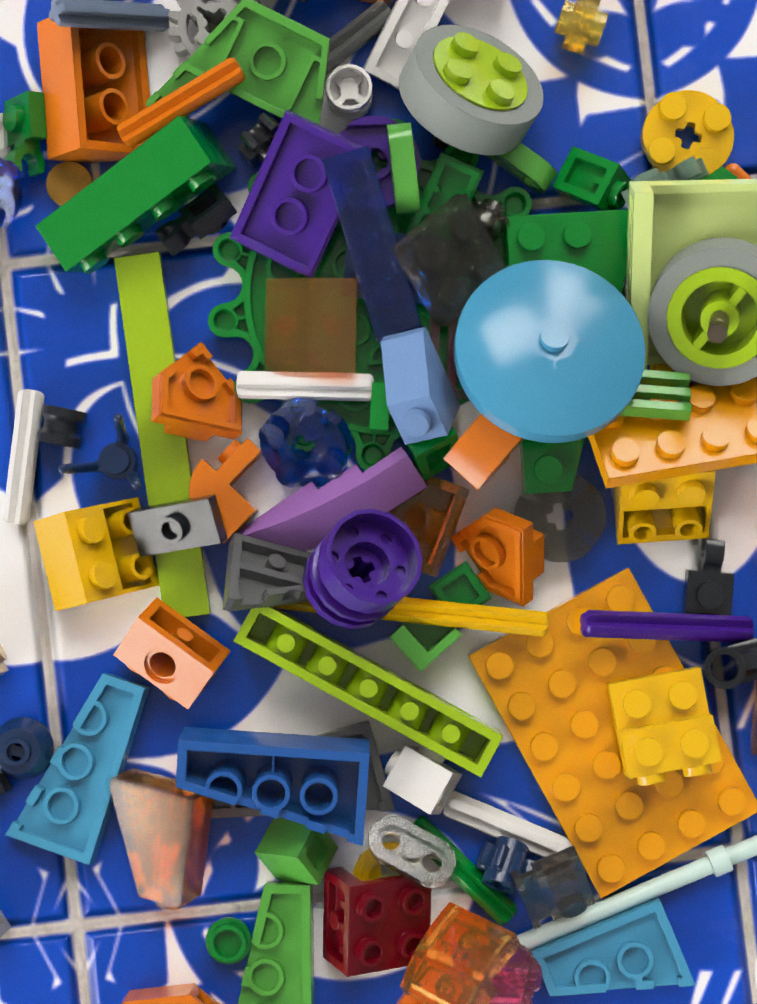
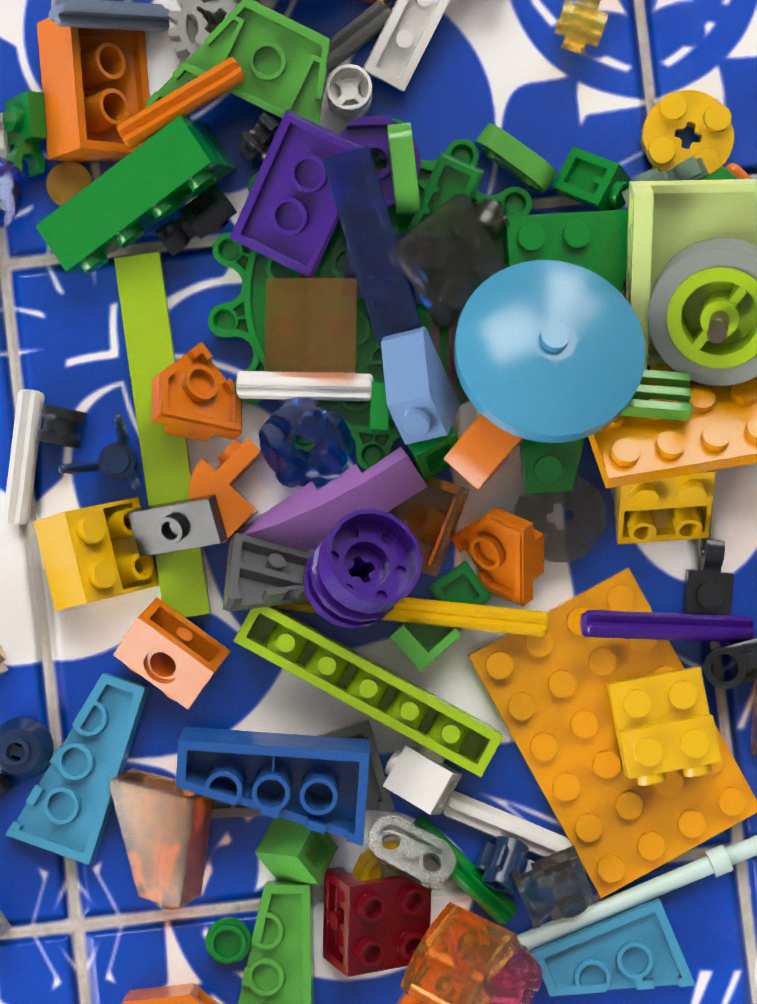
light grey wheel [399,25,544,155] -> none

